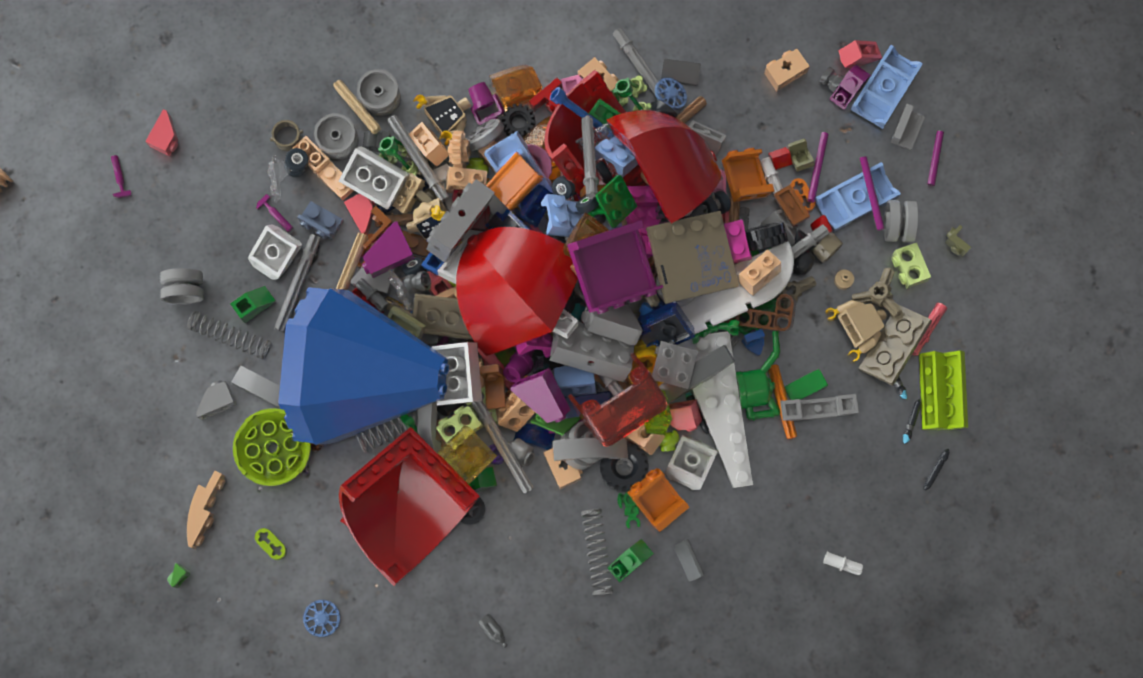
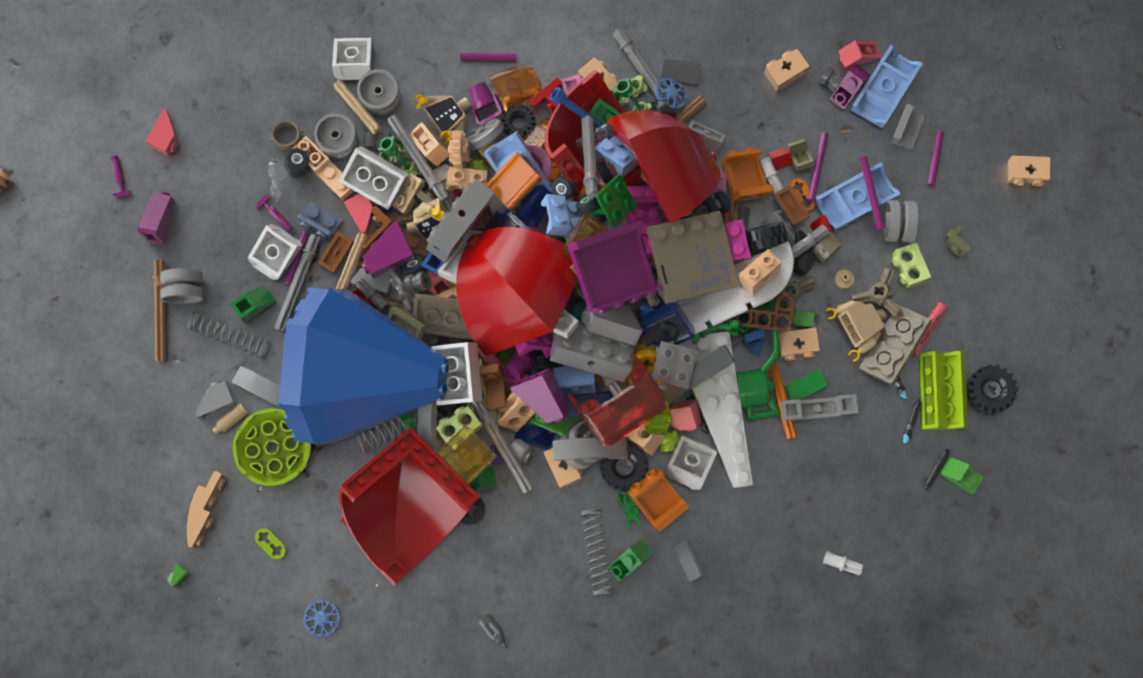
none -> magenta slope [137,191,175,244]
none -> medium nougat axle [152,260,166,362]
none -> tan cylinder [212,403,249,435]
none -> magenta bar [284,231,310,286]
none -> dark orange plate [318,231,354,274]
none -> white slope [332,38,372,81]
none -> magenta bar [460,53,516,61]
none -> light nougat brick [779,328,820,361]
none -> bright green slope [793,309,815,329]
none -> bright green slope [939,457,984,494]
none -> black bush [966,364,1018,415]
none -> light nougat brick [1008,156,1050,186]

